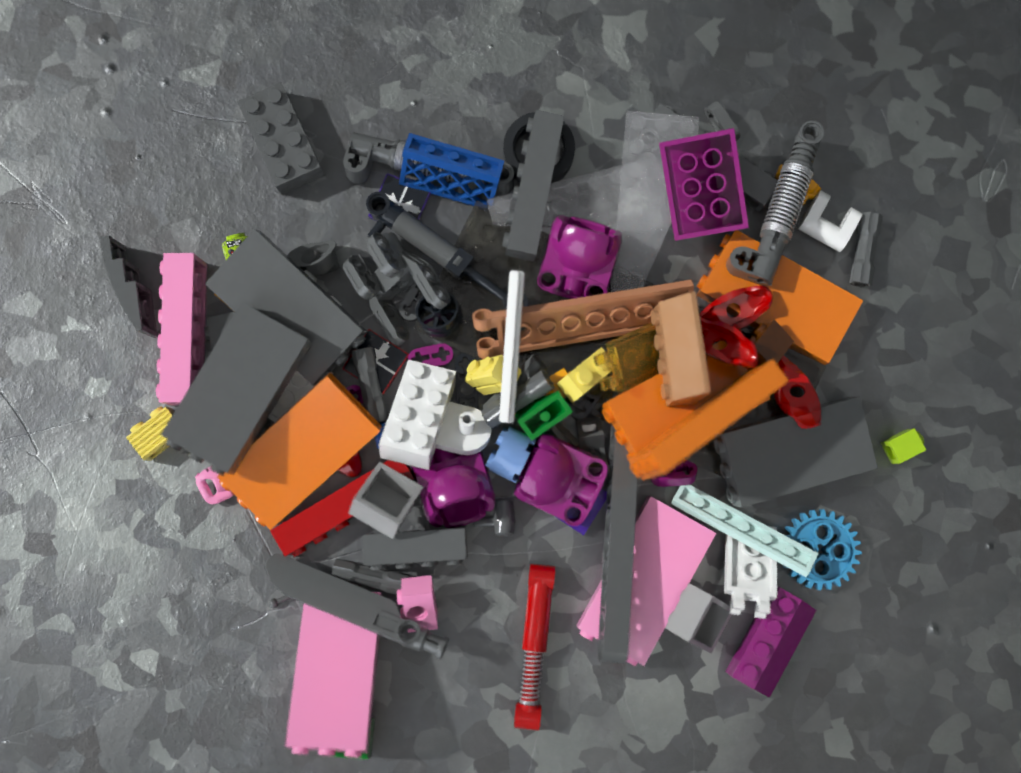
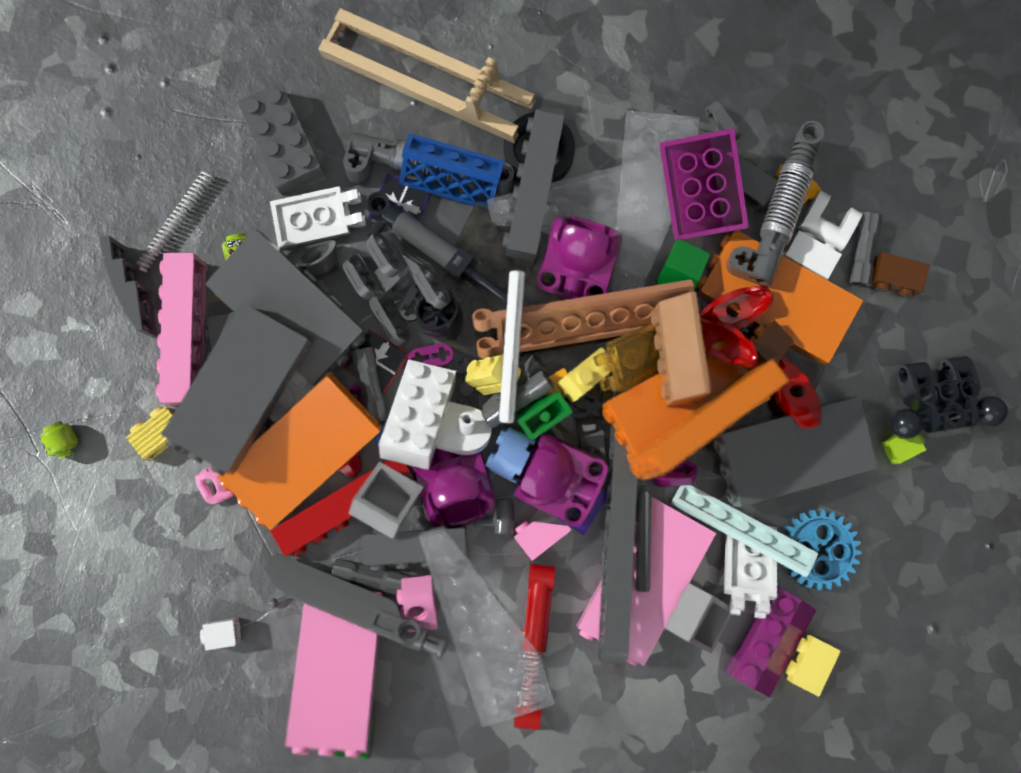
none -> lime head [39,421,79,459]
none -> white piece [136,172,214,272]
none -> white brick [200,617,242,650]
none -> white tile [270,186,367,249]
none -> tan piece [318,8,536,143]
none -> clear wing [419,526,555,727]
none -> bright pink slope [514,521,571,561]
none -> dark grey axle [636,492,652,592]
none -> green head [654,238,710,288]
none -> white brick [783,230,842,280]
none -> light yellow brick [785,634,841,697]
none -> reddish brown brick [872,252,930,298]
none -> black connector [890,356,1008,440]

